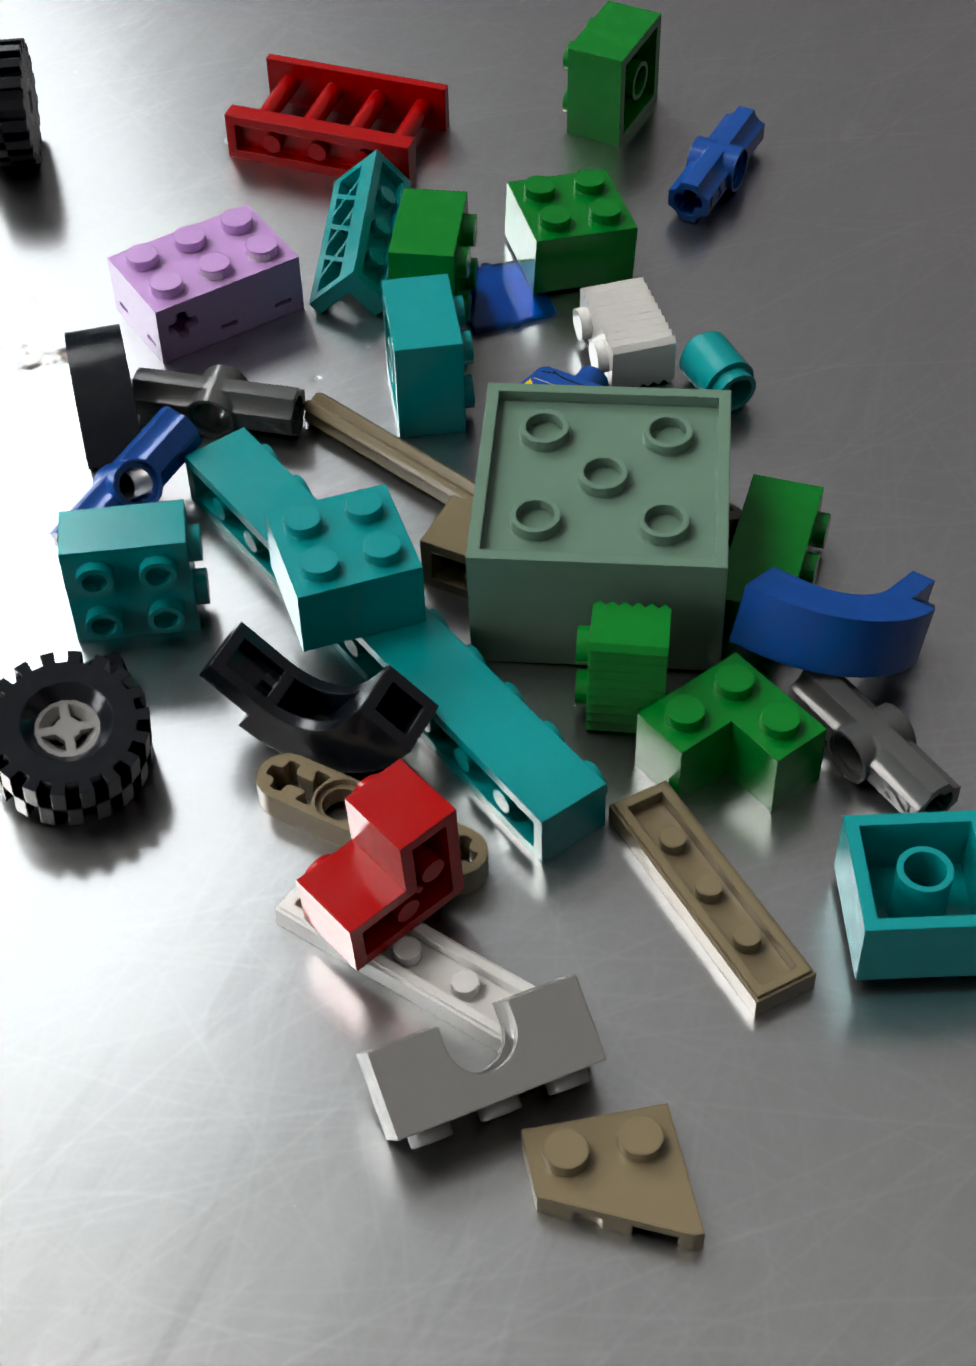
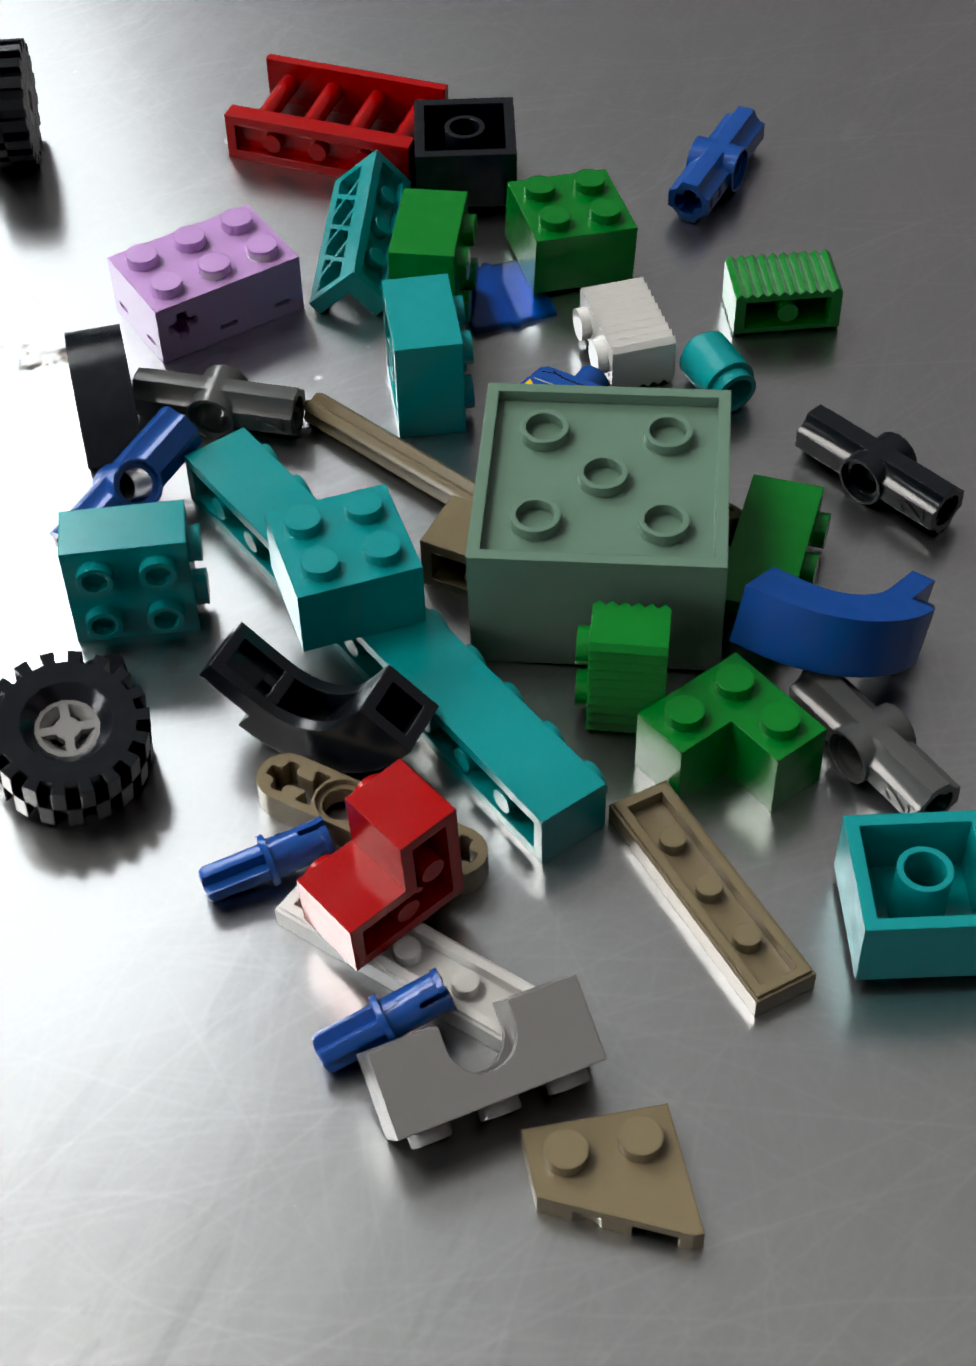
green brick [562,1,662,147] -> none
none -> blue axle [198,816,335,902]
none -> blue axle [312,967,457,1072]
none -> black brick [414,97,517,209]
none -> green brick [722,249,843,335]
none -> black piece [795,404,964,533]

